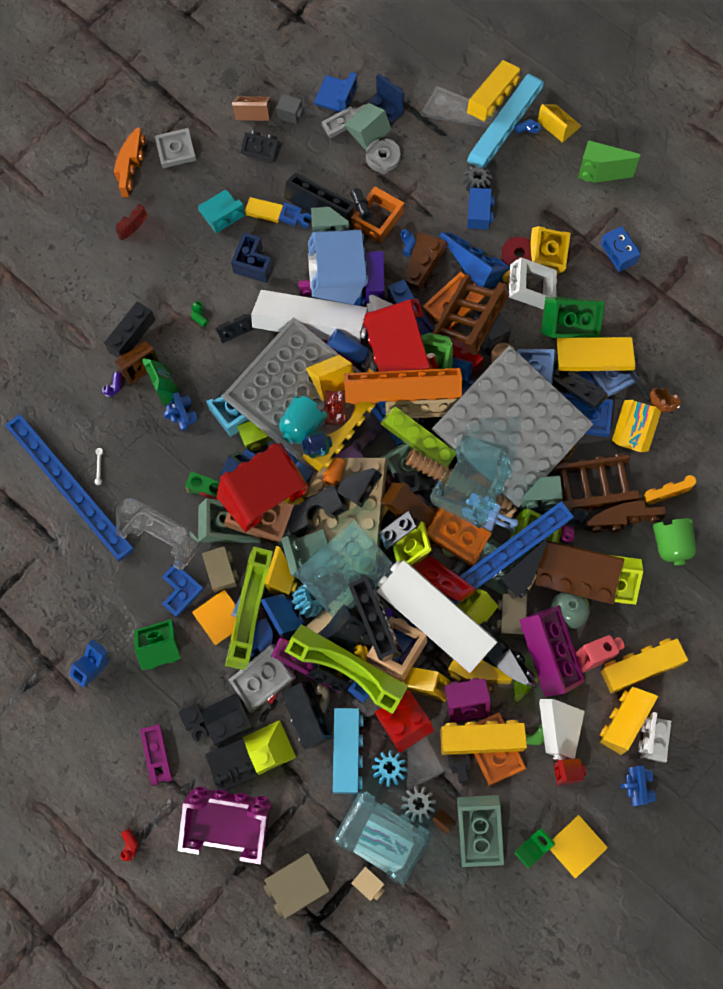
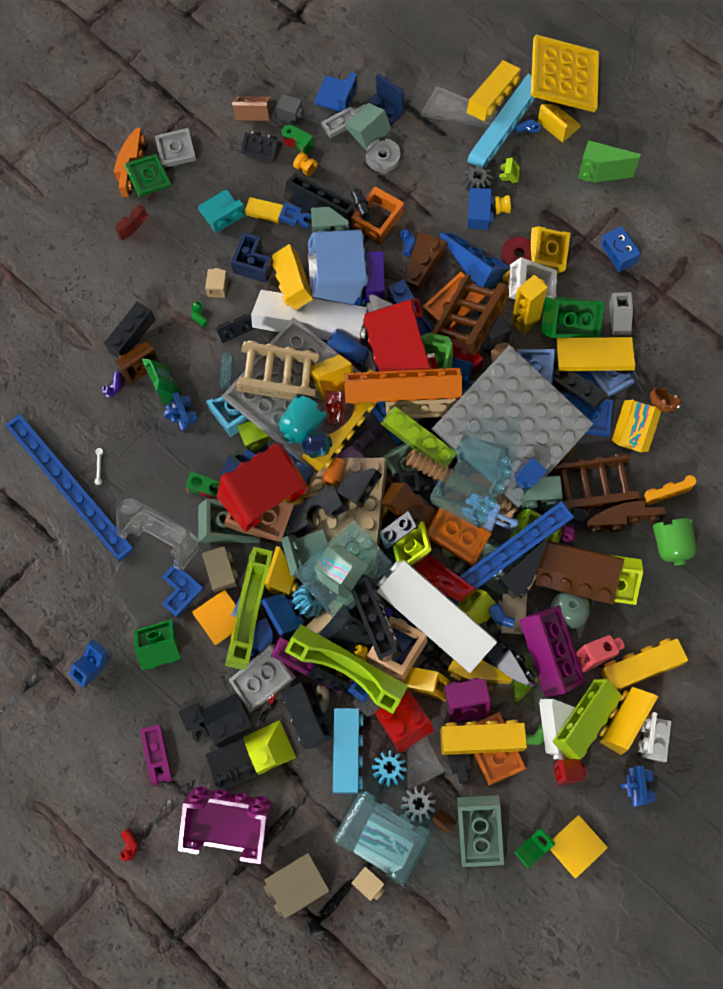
none -> green plate [124,154,171,197]
none -> tan brick [205,268,228,298]
none -> clear light blue axle [219,353,232,389]
none -> tan fence [236,341,319,400]
none -> yellow brick [272,244,313,311]
none -> green leg [282,125,315,155]
none -> light orange wheel [293,152,318,176]
none -> sand green slope [315,544,369,599]
none -> blue arm [489,603,515,628]
none -> yellow wheel [494,195,511,215]
none -> lime tile [499,157,520,183]
none -> yellow brick [511,275,548,335]
none -> blue brick [513,457,547,490]
none -> yellow plate [530,35,599,112]
none -> lime brick [552,679,622,759]
none -> light grey slope [609,292,633,336]

